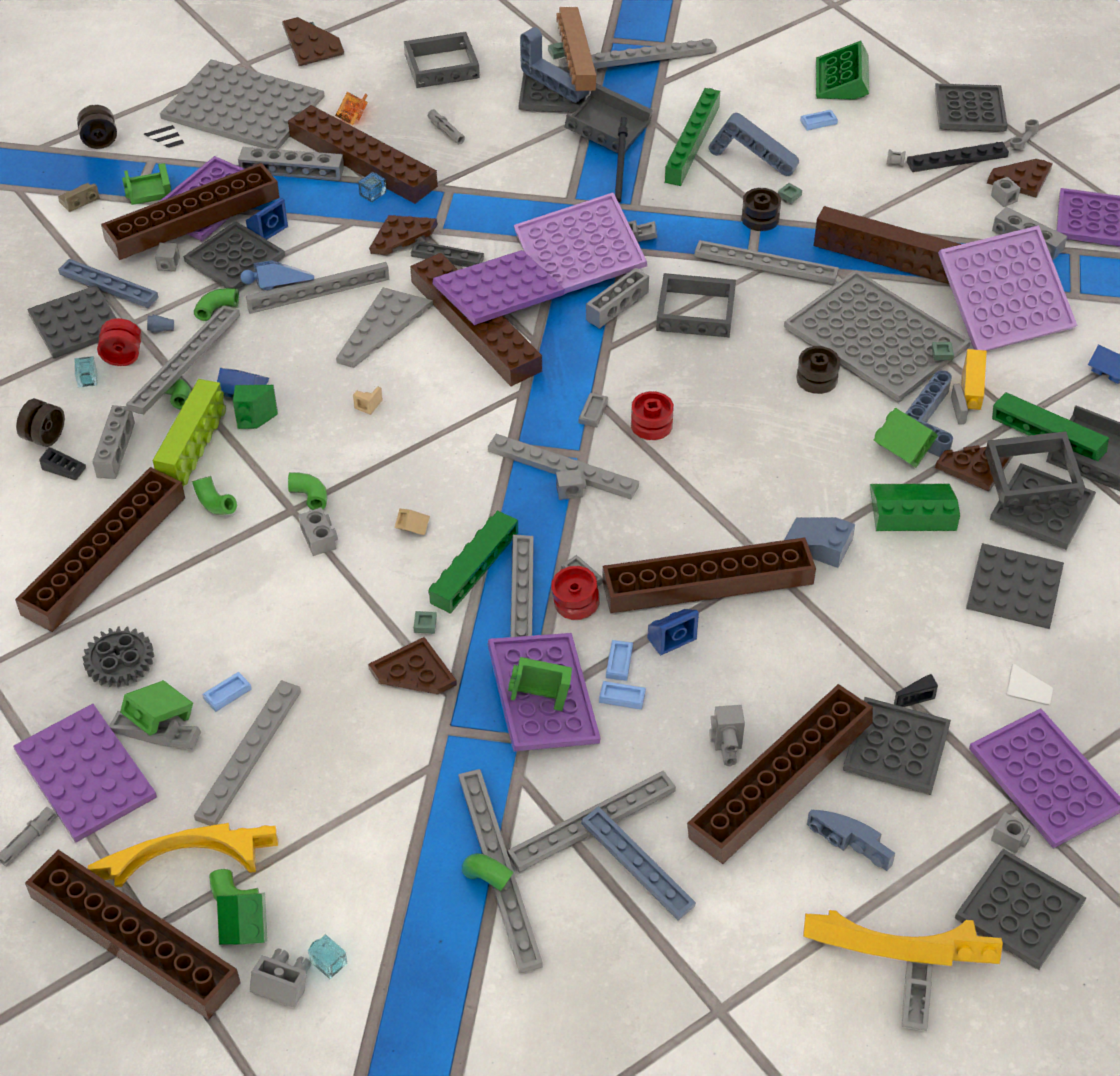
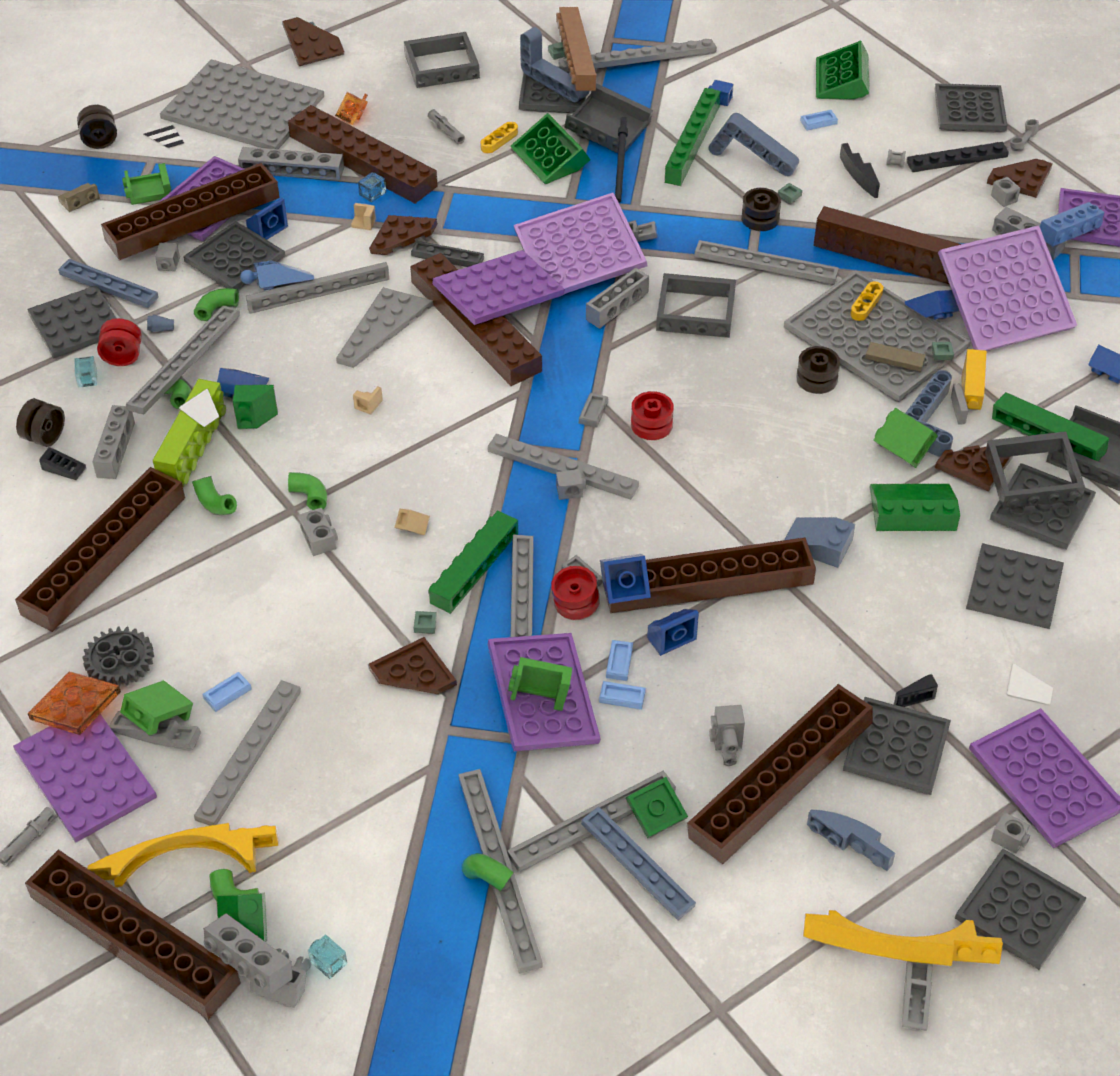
none -> clear orange plate [27,671,121,735]
none -> white sticker [179,389,219,427]
none -> light grey brick [203,914,293,995]
none -> tan panel [351,203,376,230]
none -> yellow beam [480,122,518,153]
none -> green slope [510,113,591,184]
none -> blue slope [600,554,651,604]
none -> green plate [625,777,688,839]
none -> blue brick [708,80,734,107]
none -> black slope [840,143,880,198]
none -> yellow beam [850,281,884,321]
none -> dark tan tile [865,342,926,372]
none -> blue slope [905,290,959,320]
none -> medium blue brick [1040,202,1105,246]

